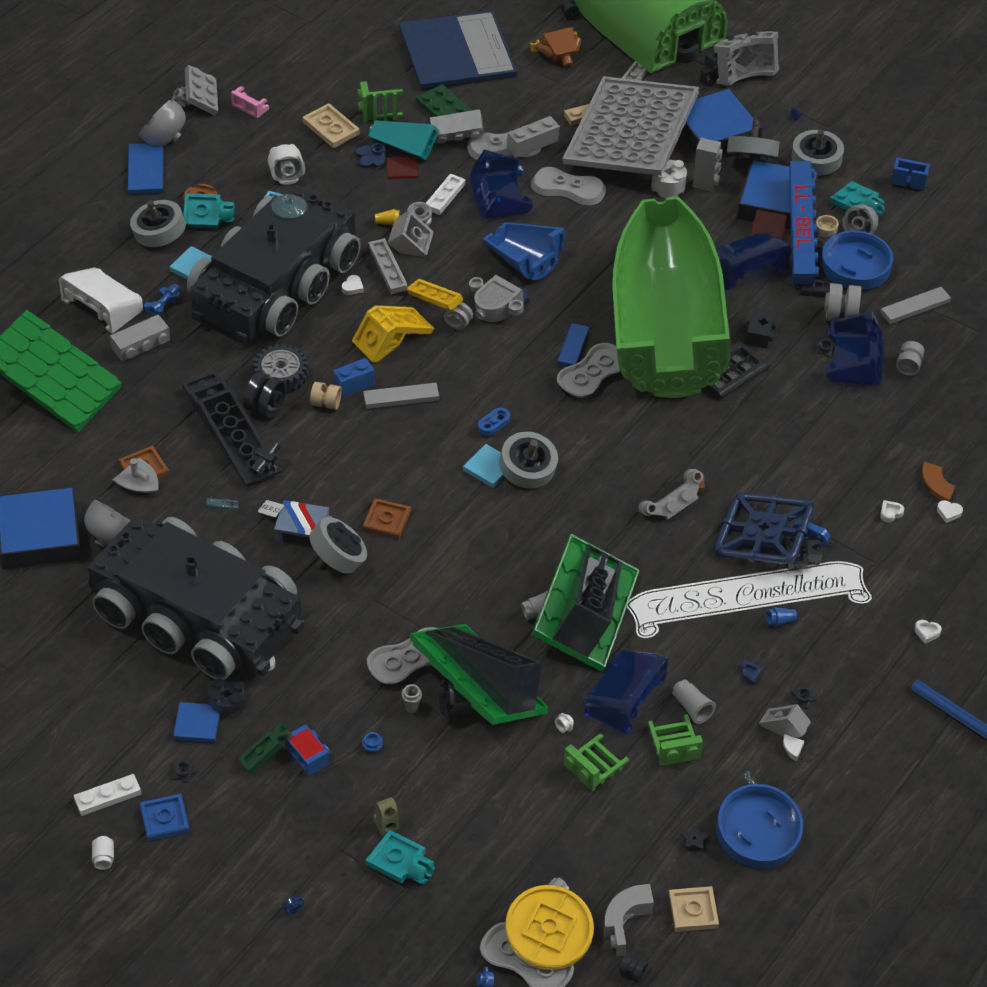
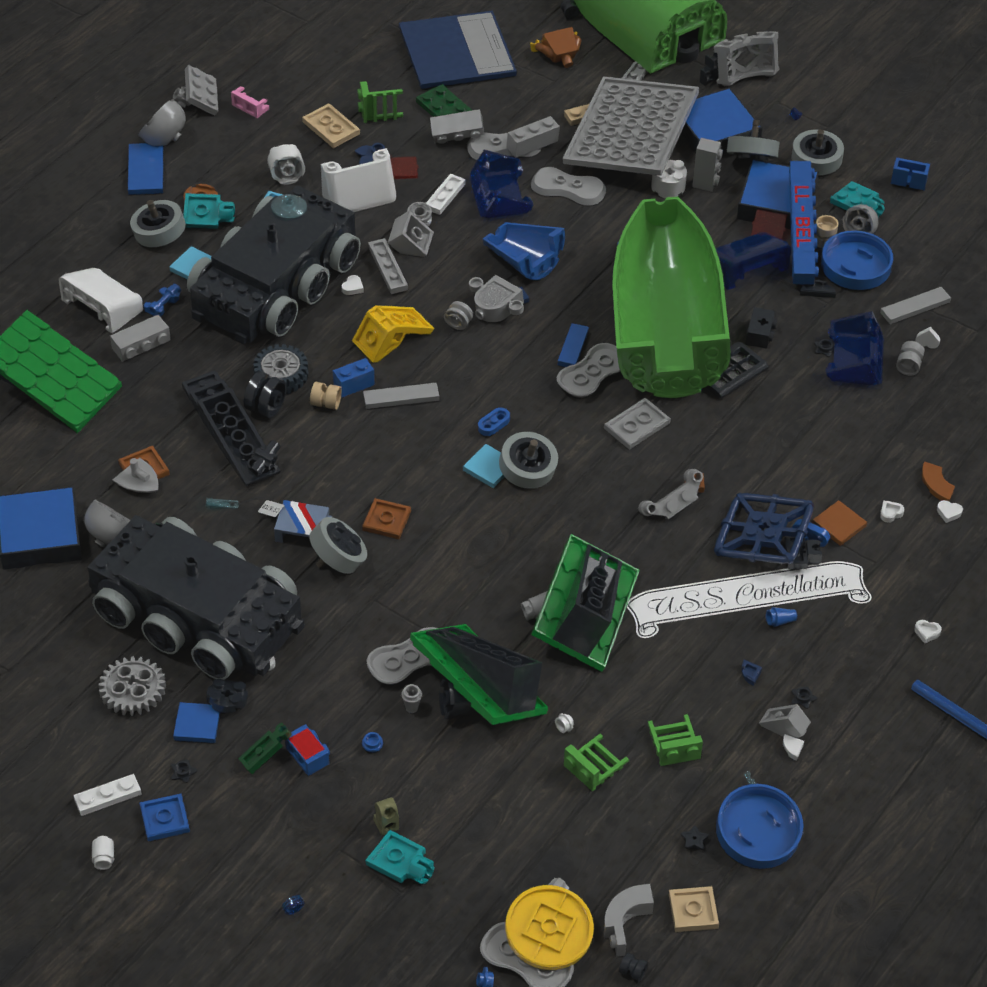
teal slope [369,121,439,161] -> none
yellow cone [375,209,401,226] -> none
yellow plate [406,279,464,311] -> none
clear blue windscreen [583,650,669,735] -> none
light grey plant [672,679,716,724] -> none
light grey wheel [824,283,861,324] -> none
none -> light grey gear [99,656,166,716]
none -> white windscreen [321,148,396,212]
none -> light grey tile [604,398,671,450]
none -> dark orange tile [812,500,867,546]
none -> white tile [916,327,940,348]

